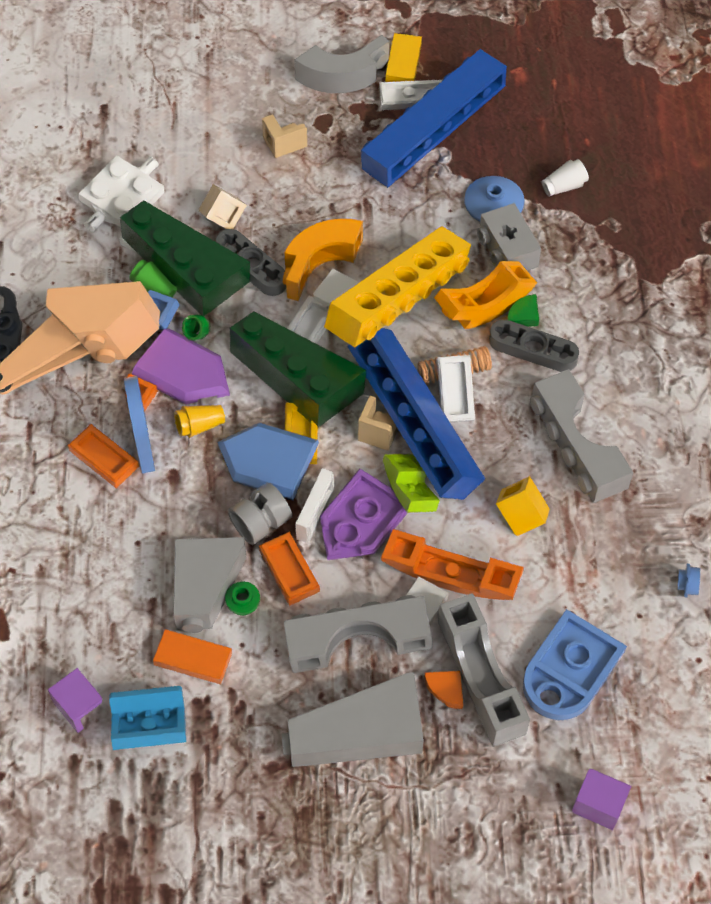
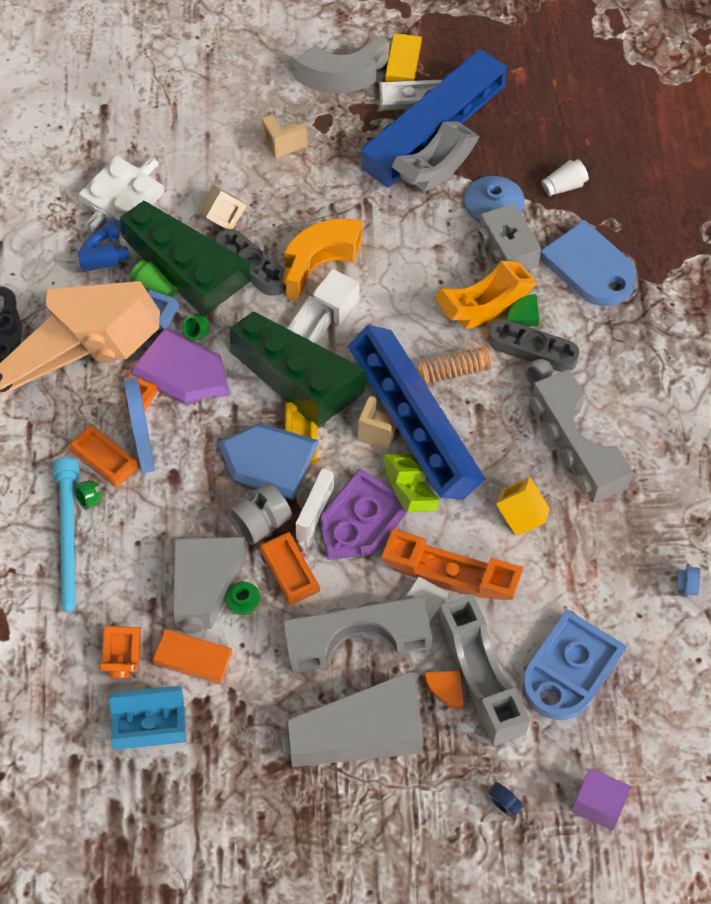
medium lavender panel [48,668,102,733] -> none
yellow cone [174,405,225,438] -> none
yellow brick [324,226,471,348] -> none
white tile [437,355,475,422] -> none
none -> medium azure piece [52,458,80,613]
none -> green hinge [74,480,103,510]
none -> blue plant [77,219,130,272]
none -> orange bracket [99,625,142,678]
none -> light grey arch [392,121,480,191]
none -> dark blue tile [486,782,524,817]
none -> light grey hinge [524,359,553,386]
none -> medium blue tile [540,220,637,306]

